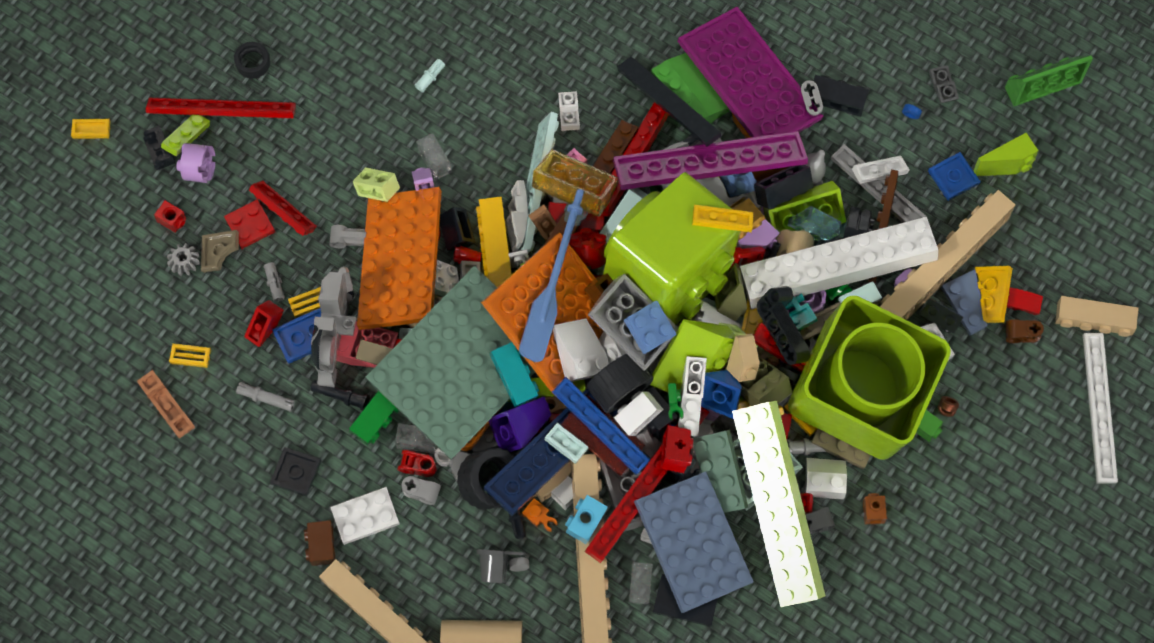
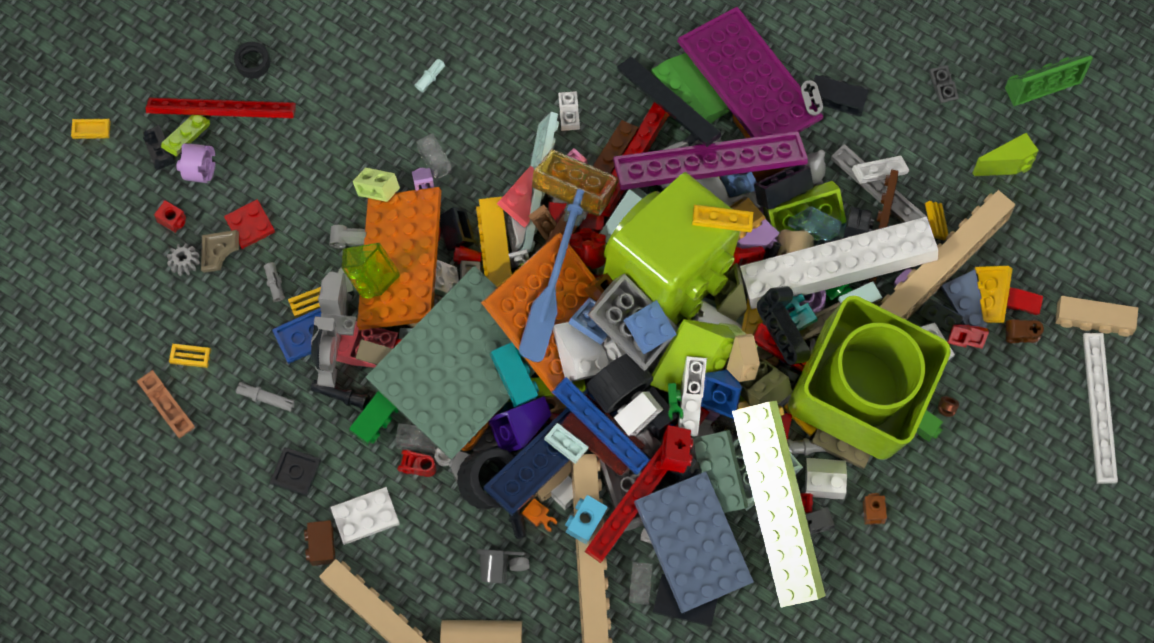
red slope [244,300,284,347] -> none
red plate [249,180,316,236] -> none
light grey piece [402,476,441,505] -> none
blue tile [902,104,922,119] -> none
blue tile [928,152,981,201] -> none
none -> clear neon green slope [342,243,400,298]
none -> coral wing [497,166,534,228]
none -> medium blue plate [569,297,608,345]
none -> yellow tile [925,201,949,240]
none -> red slope [947,325,989,349]

